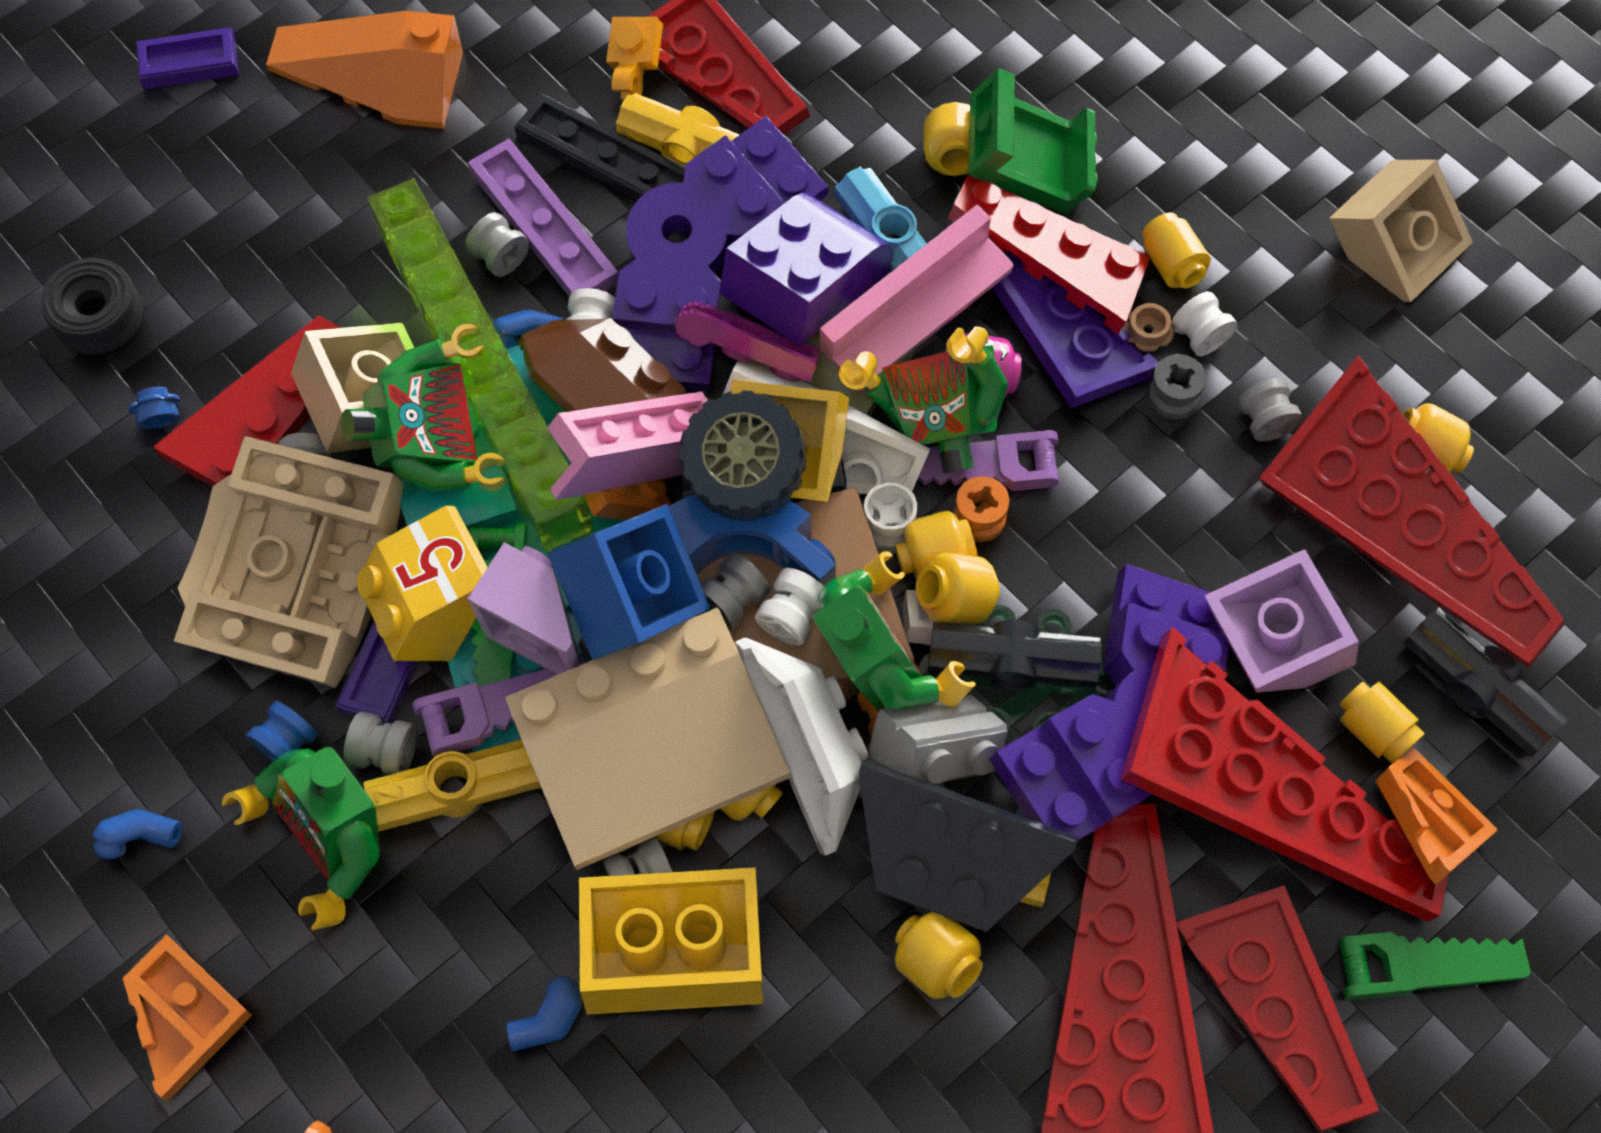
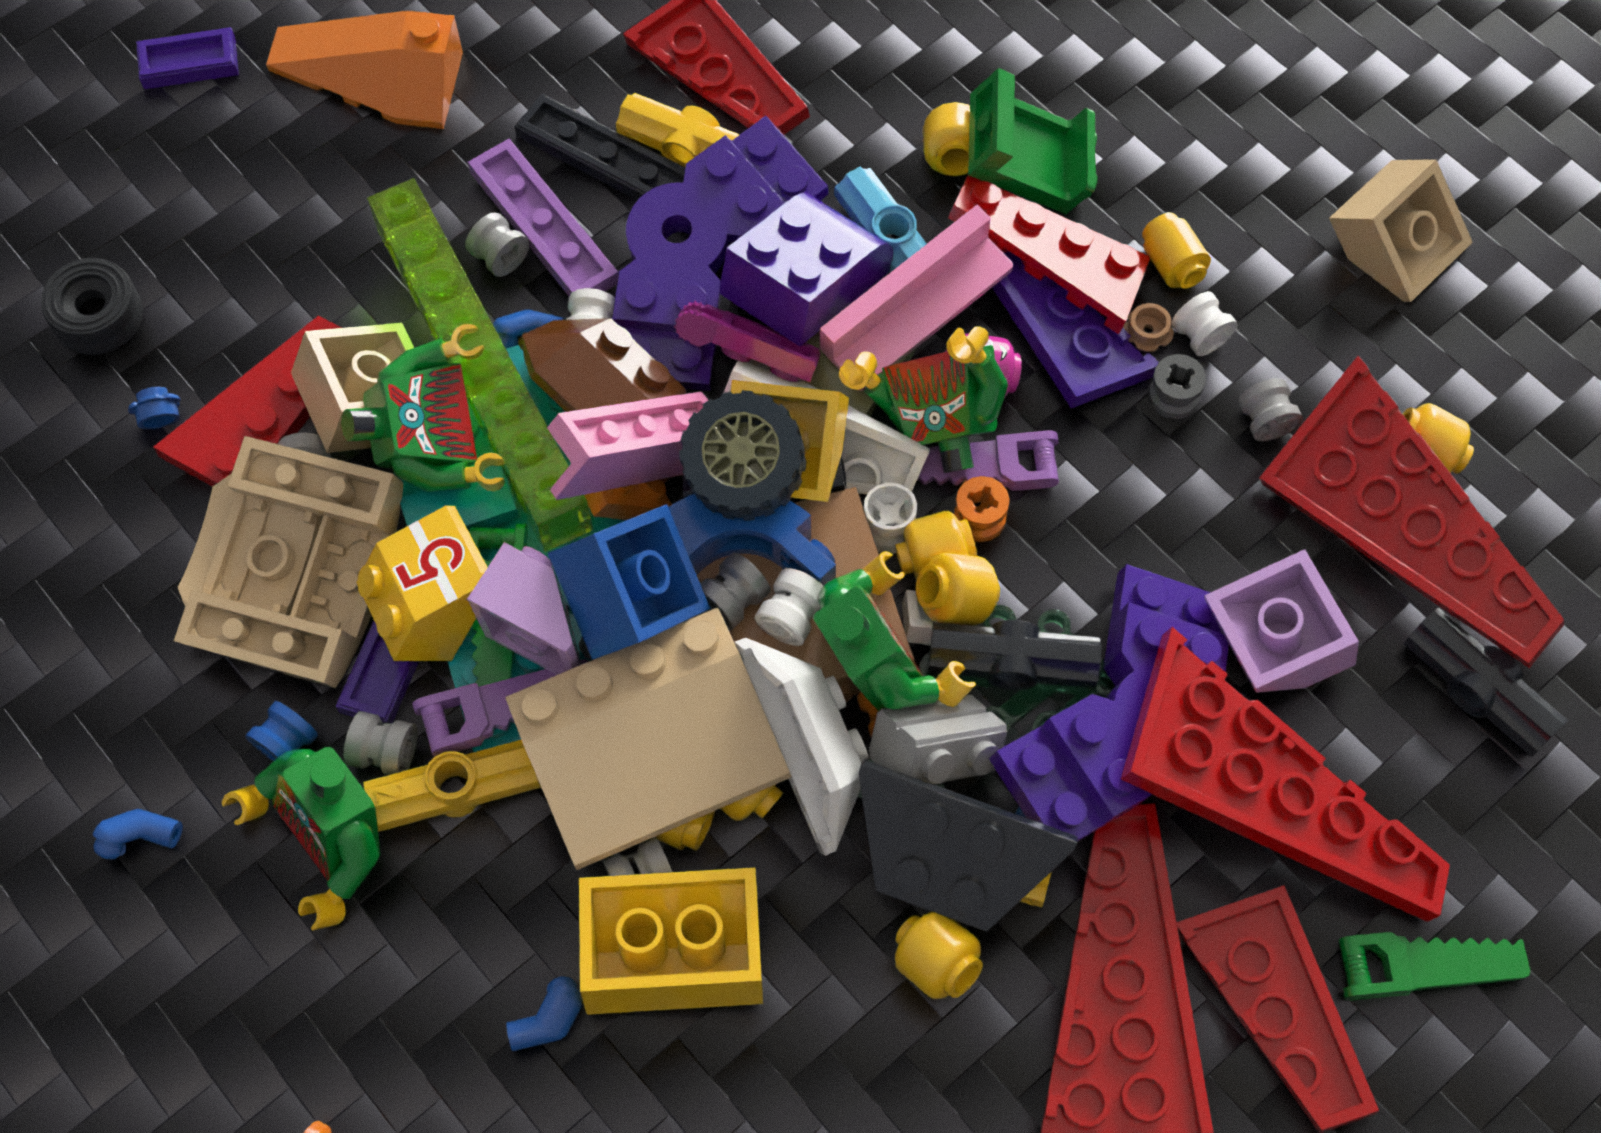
orange wing [123,934,252,1102] -> none
light orange plate [606,17,663,101] -> none
yellow brick [1339,682,1425,764] -> none
orange wing [1375,748,1498,885] -> none

